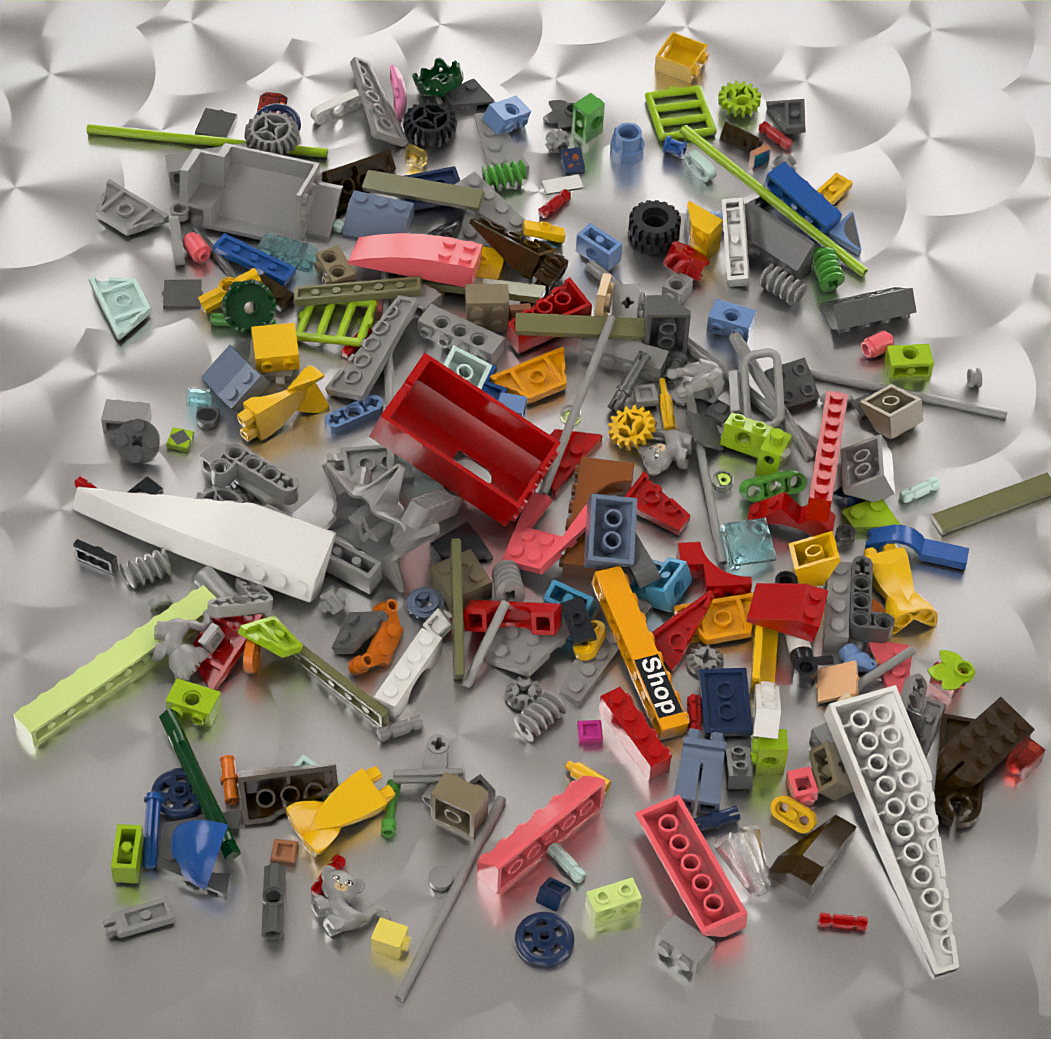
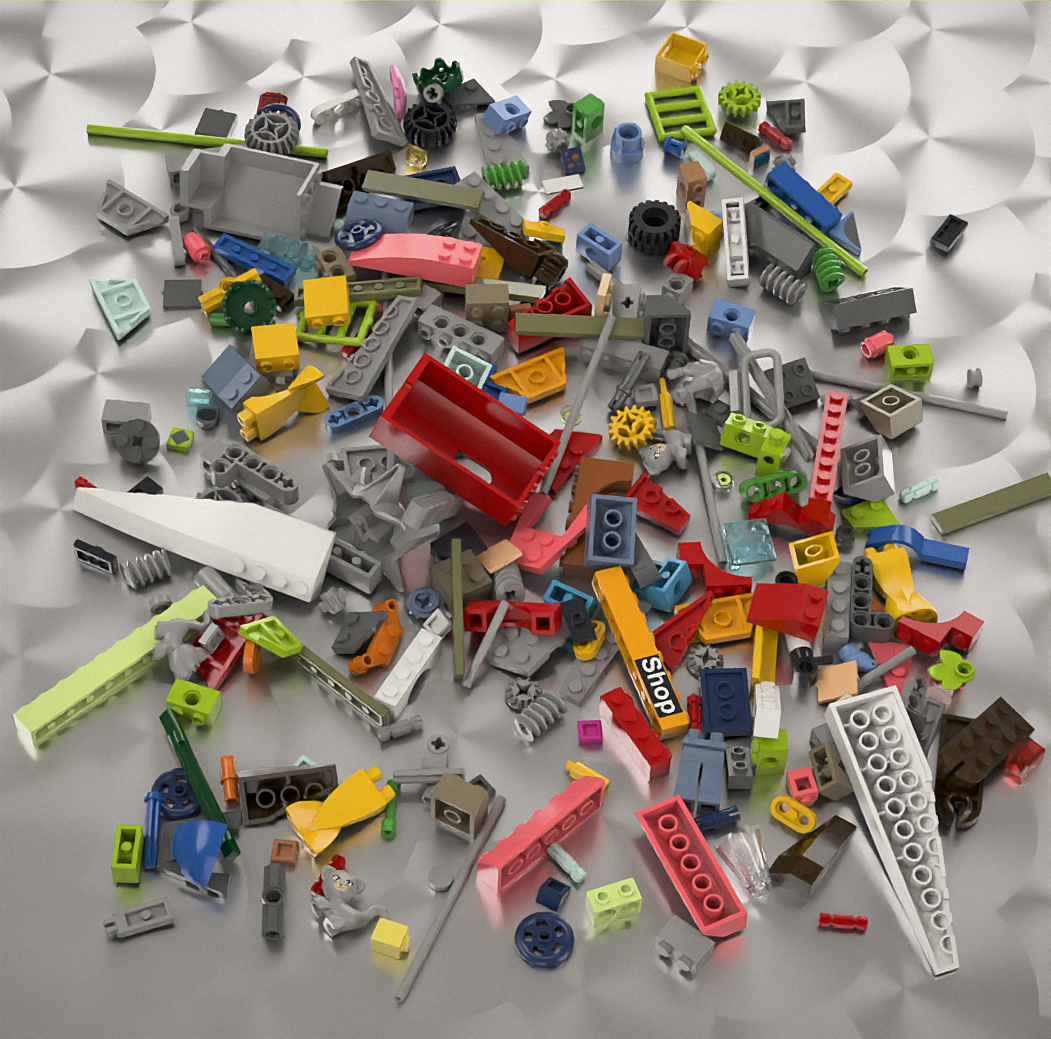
none -> yellow piece [303,275,351,329]
none -> dark blue plate [334,219,383,251]
none -> light grey bush [423,83,443,103]
none -> light nougat piece [476,539,523,574]
none -> medium nougat brick [676,161,707,211]
none -> red arch [894,611,985,658]
none -> black plate [930,214,968,252]

